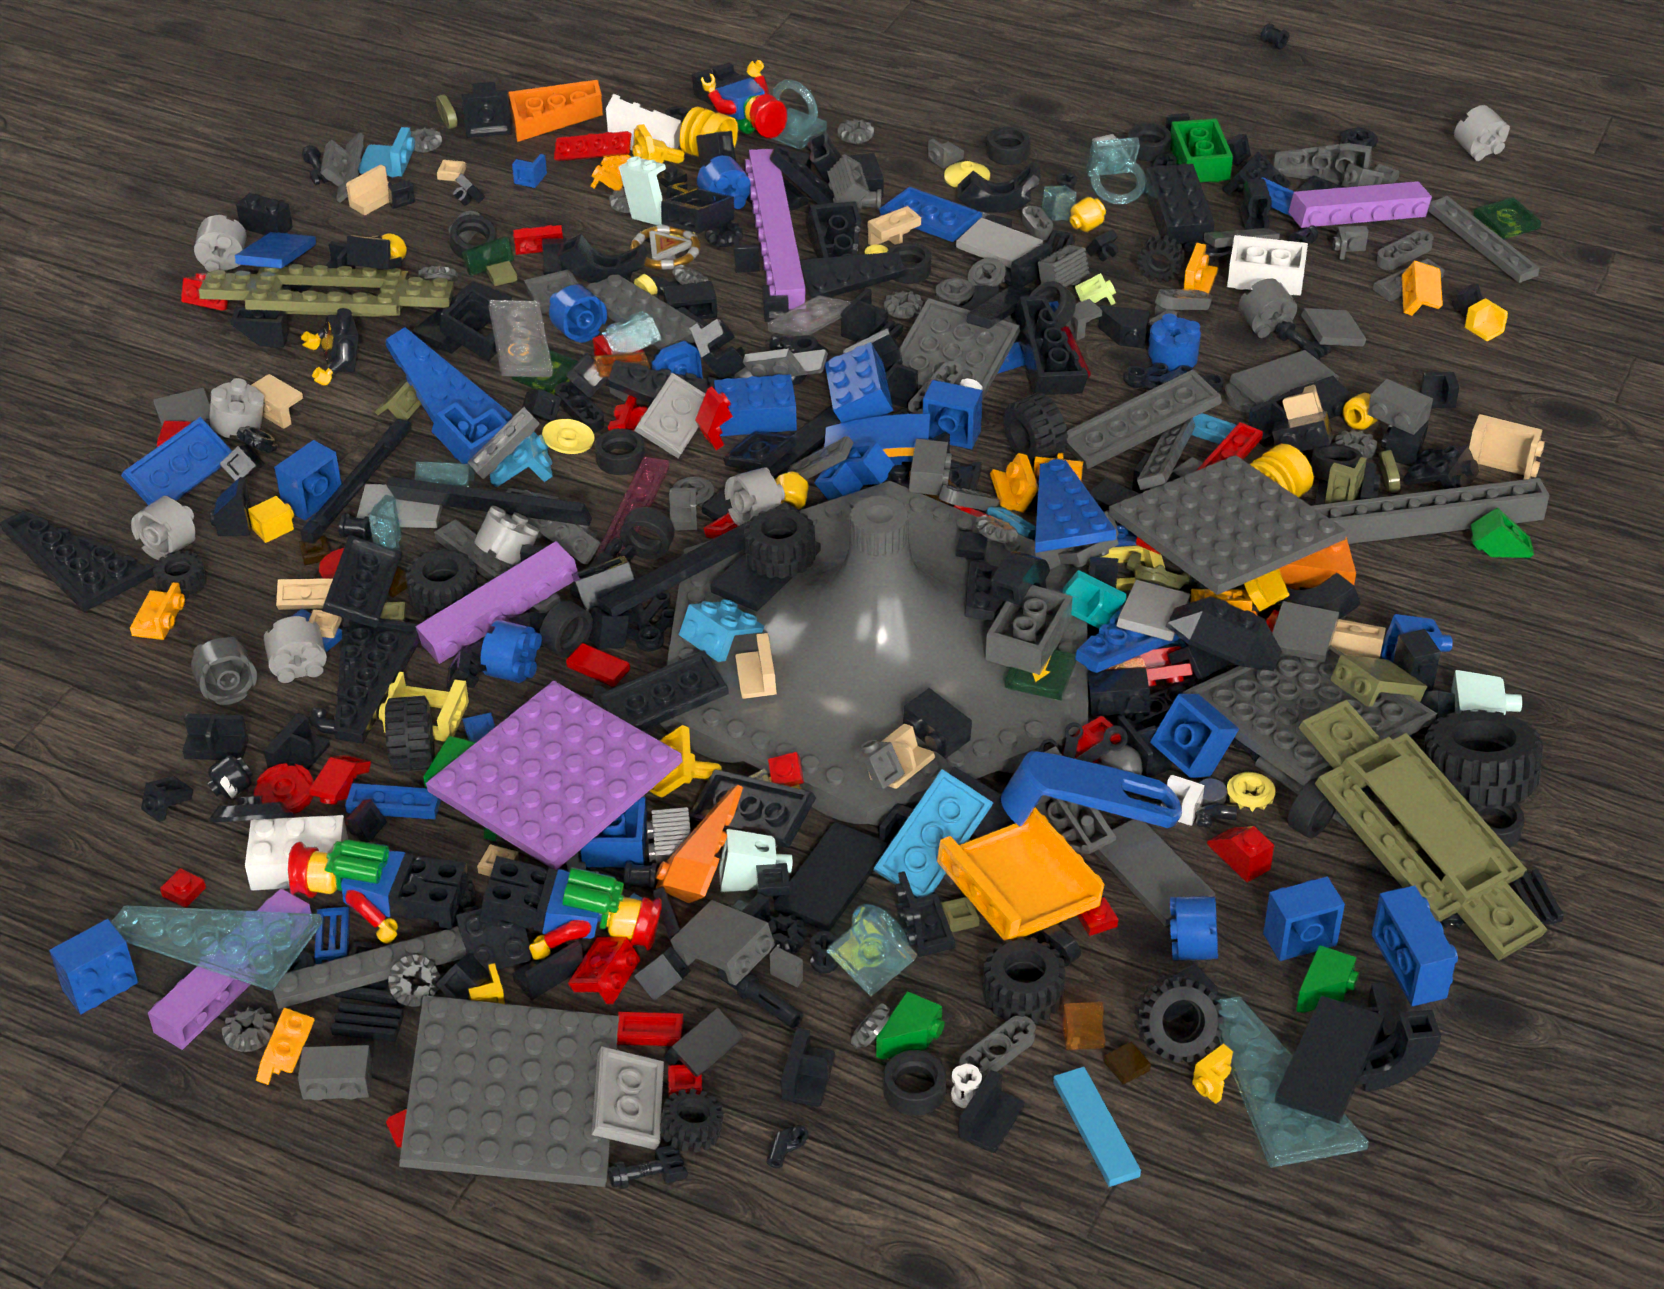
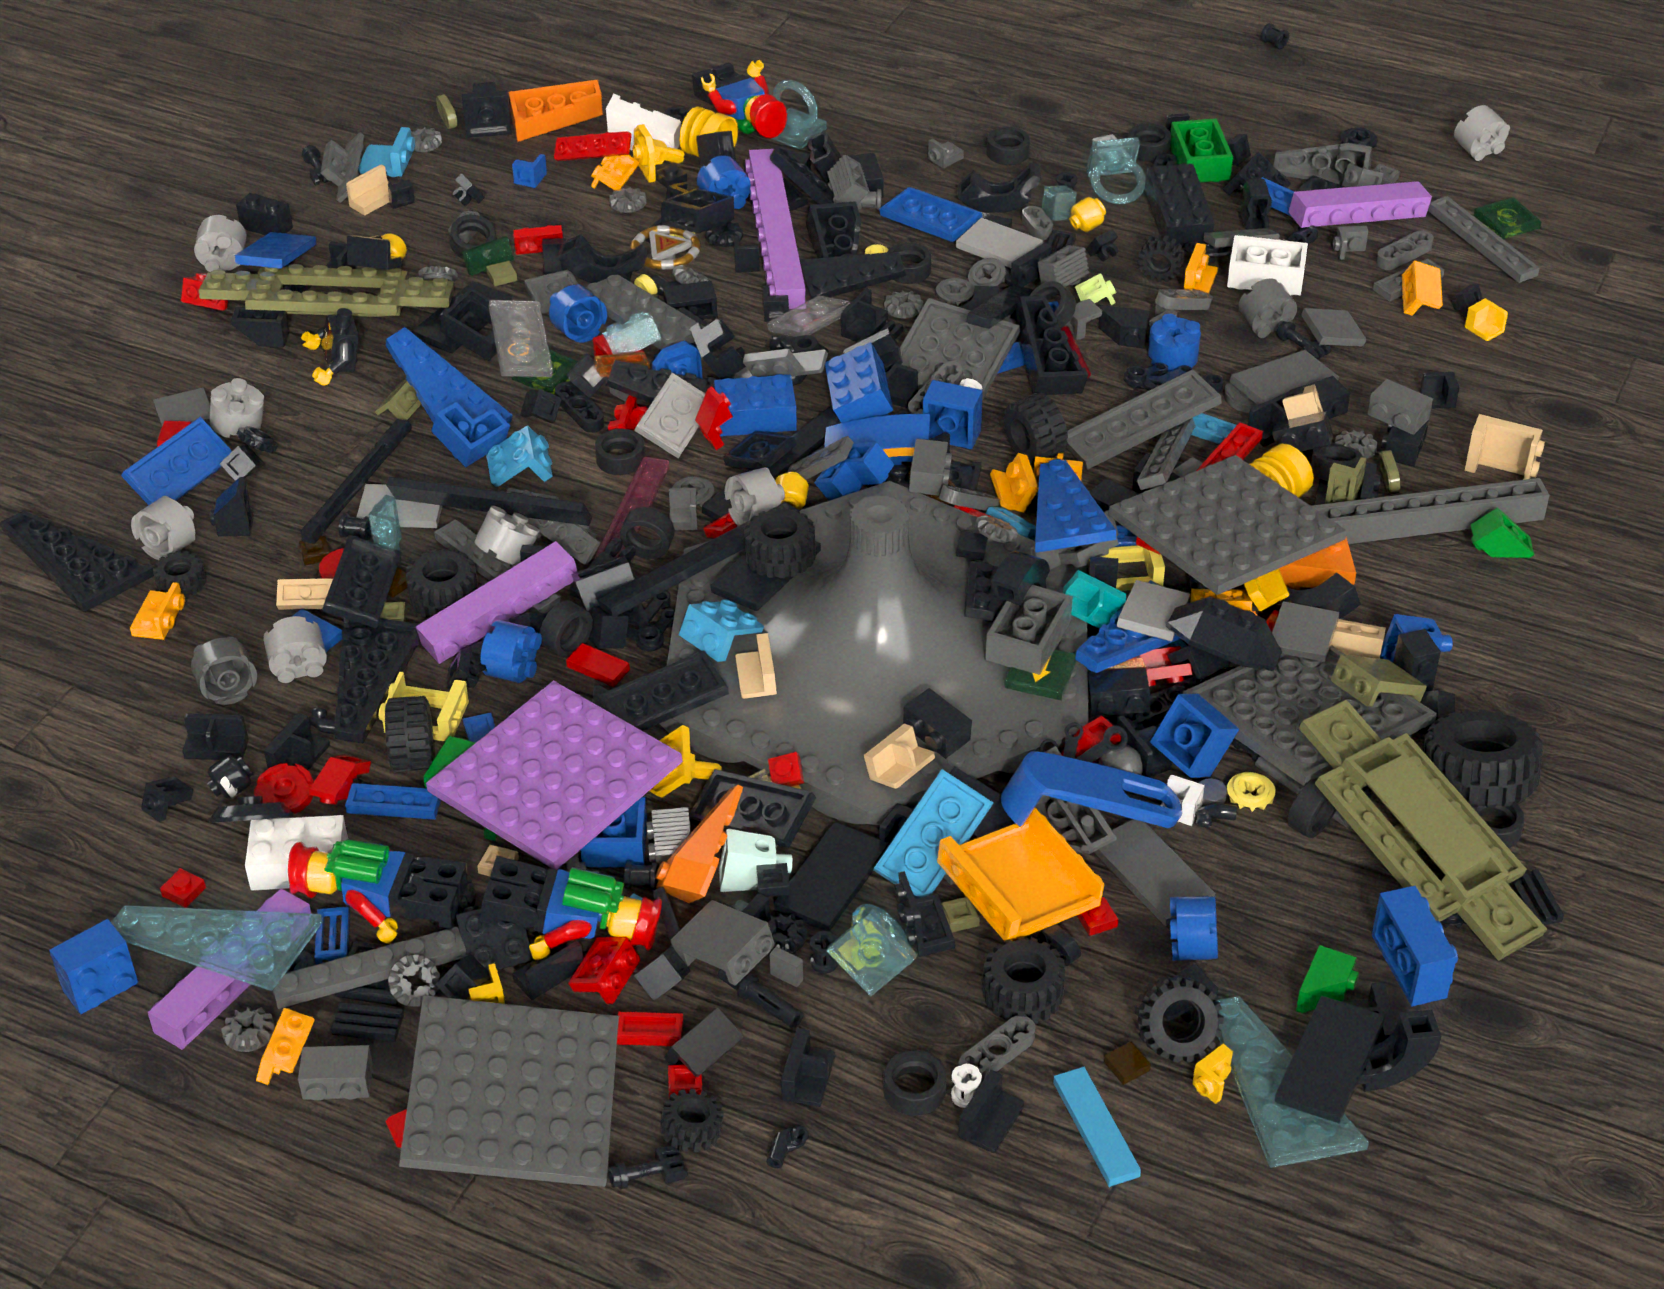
yellow brick [248,496,294,543] -> none
tan panel [251,374,303,429] -> none
blue brick [274,440,342,521] -> none
tan tile [308,610,342,638] -> none
black tile [345,799,387,842] -> none
clear light blue bracket [415,462,475,487] -> none
tan tile [437,160,466,181] -> none
dark grey plate [468,407,540,479] -> none
light yellow dish [542,419,594,454] -> none
light grey tile [592,1046,664,1150] -> none
light aqua panel [619,156,666,225] -> none
dark grey gear [838,119,874,144] -> none
dark grey gear [851,1003,890,1049] -> none
dark grey bracket [853,739,905,789] -> none
tan panel [868,206,921,246] -> none
green slope [876,991,945,1060] -> none
light yellow dish [944,161,990,188] -> none
clear orange panel [1063,1002,1105,1050] -> none
olive helmet [1127,552,1190,590] -> none
red slope [1207,826,1274,882] -> none
blue brick [1263,876,1345,961] -> none
yellow head [1343,393,1378,430] -> none
black bracket [1403,445,1480,489] -> none
light aqua torso [1451,670,1522,715] -> none

